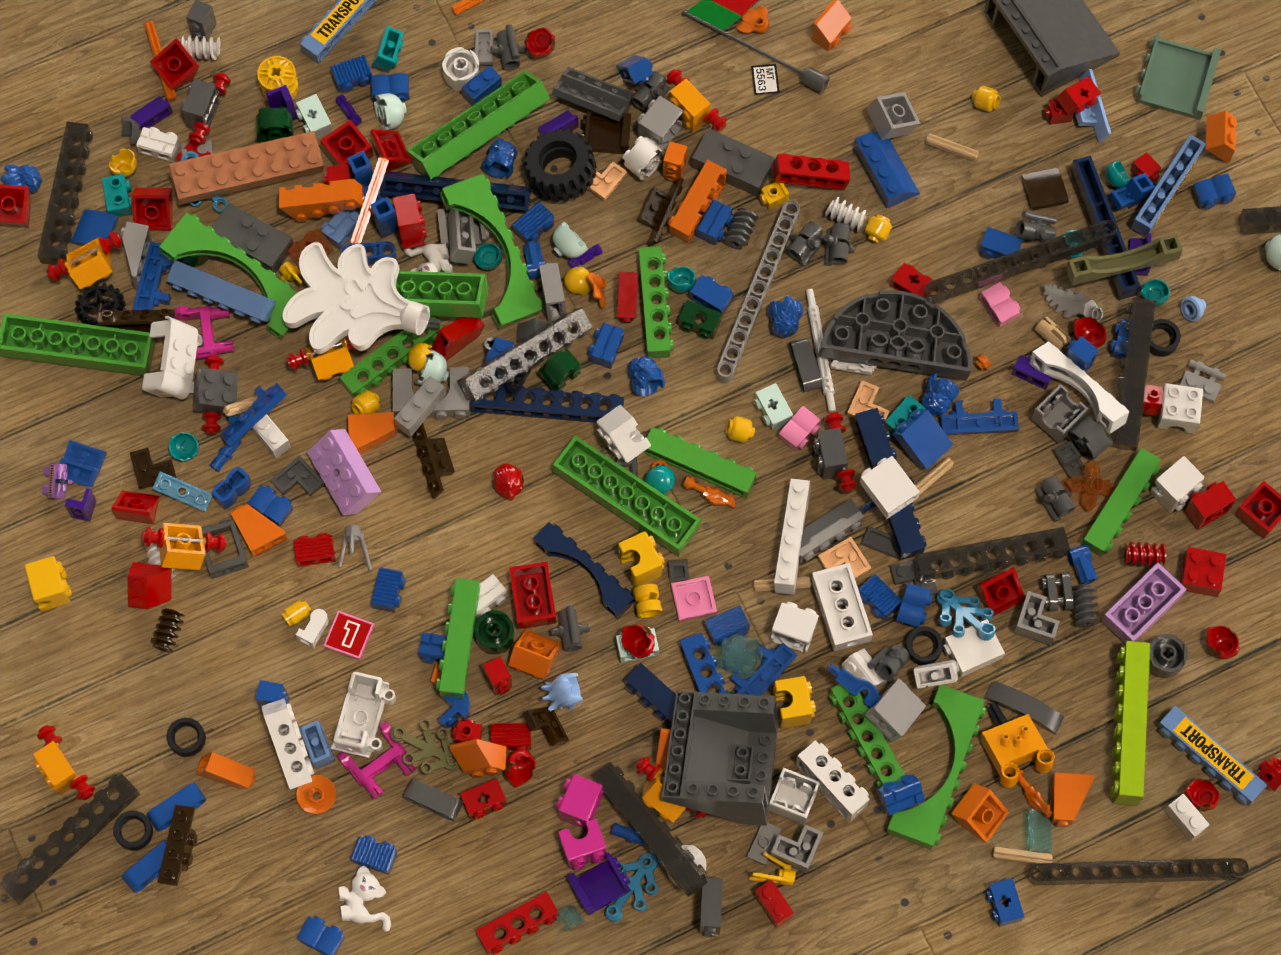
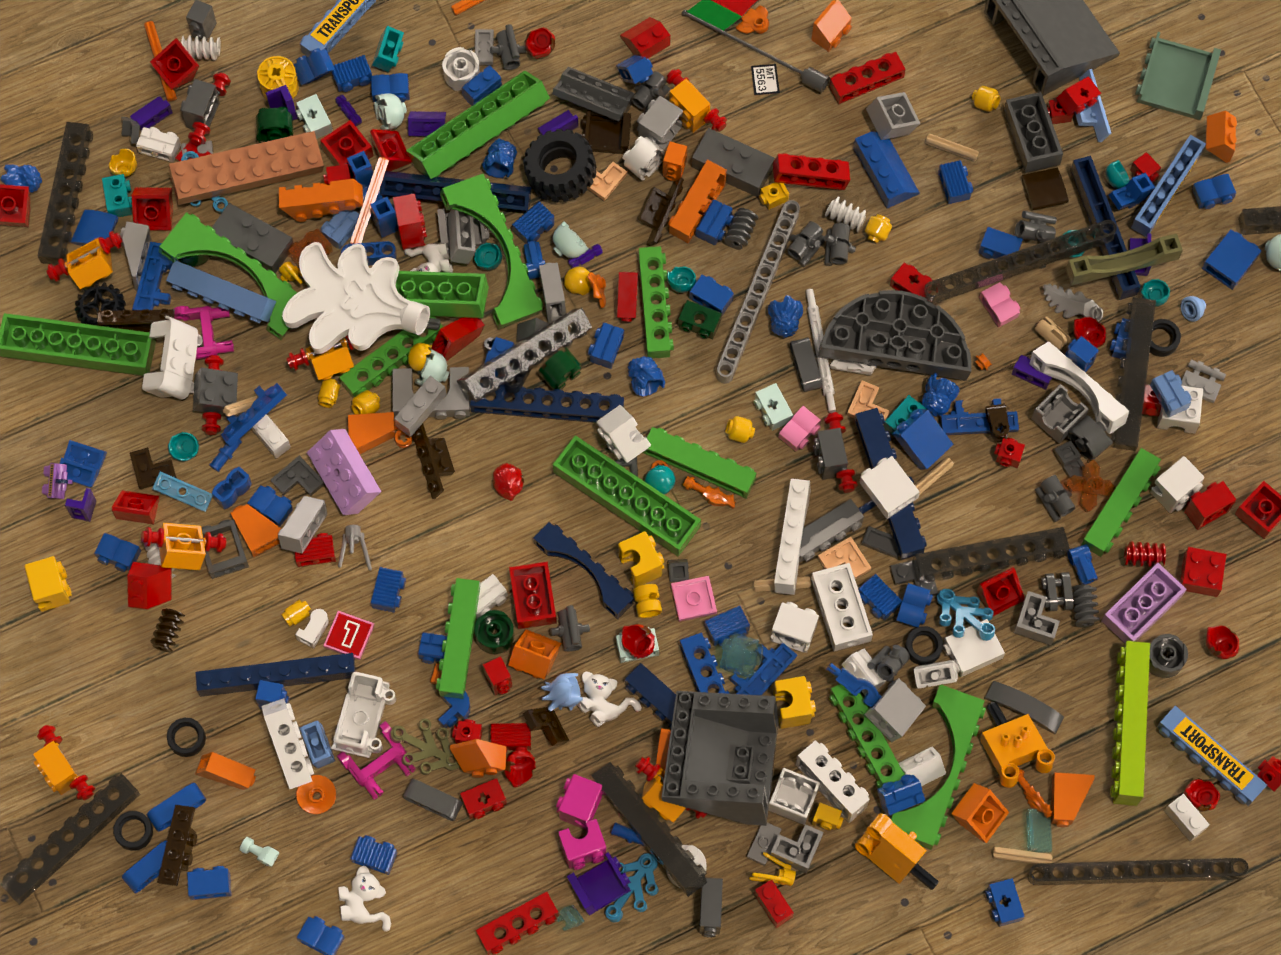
none -> blue brick [94,533,141,572]
none -> blue brick [187,866,232,900]
none -> dark blue brick [196,653,356,697]
none -> light aqua leg [240,837,279,867]
none -> light grey brick [278,496,327,553]
none -> blue brick [293,48,335,86]
none -> yellow brick [318,378,341,408]
none -> orange bush [395,430,412,448]
none -> dark purple panel [408,111,446,136]
none -> white animal [577,672,642,727]
none -> red slope [620,17,671,59]
none -> yellow brick [812,803,844,830]
none -> red brick [829,52,906,104]
none -> light orange piece [855,813,939,890]
none -> white panel [899,747,946,786]
none -> blue brick [938,160,973,204]
none -> dark brown piece [985,403,1010,442]
none -> red brick [994,438,1025,468]
none -> dark grey brick [1004,92,1063,173]
none -> medium blue brick [1150,370,1192,417]
none -> blue brick [1202,230,1262,290]

